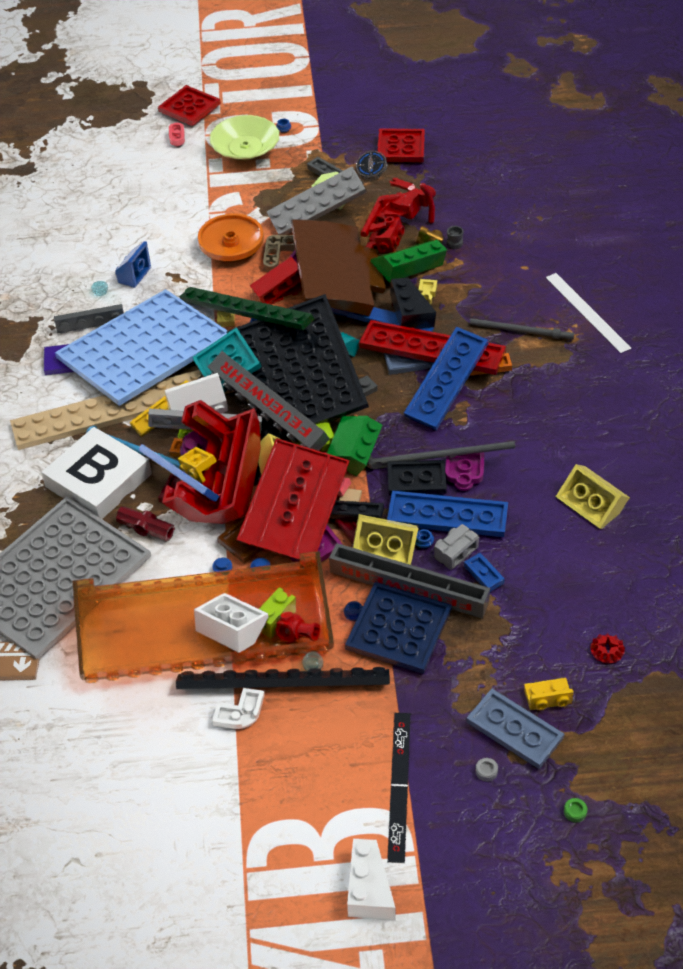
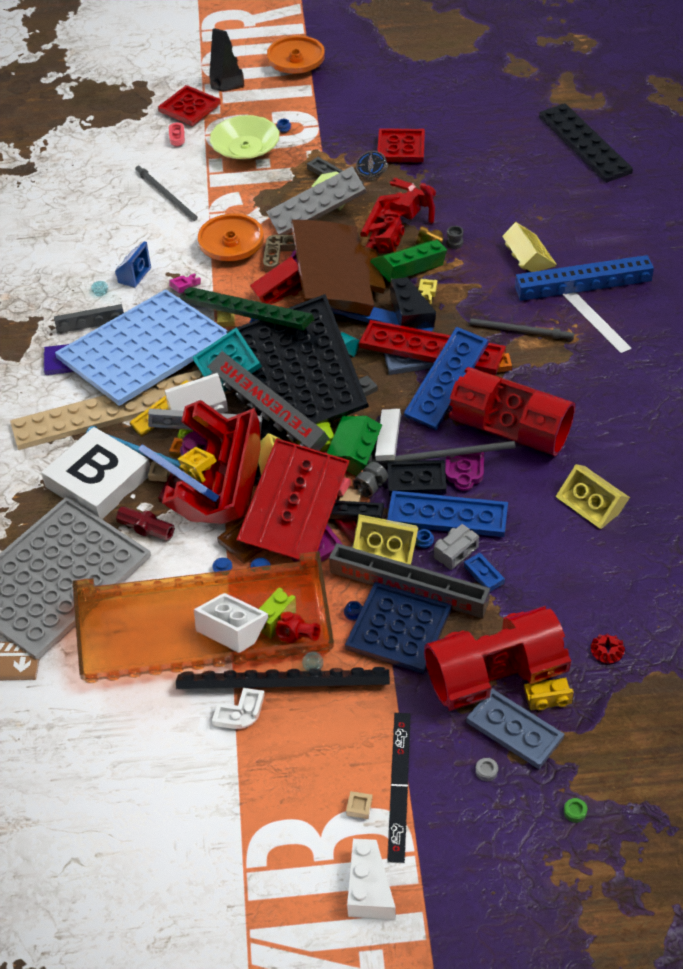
none -> dark grey bar [135,165,198,221]
none -> tan plate [148,461,170,482]
none -> dark pink plate [169,273,201,293]
none -> black wedge [209,28,245,92]
none -> orange dish [267,36,325,73]
none -> tan plate [346,791,373,819]
none -> dark grey wheel [353,462,388,498]
none -> white tile [375,409,401,461]
none -> red cylinder [424,606,571,711]
none -> red cylinder [449,367,575,456]
none -> light yellow slope [502,222,557,272]
none -> blue brick [515,255,654,301]
none -> black plate [539,103,633,183]

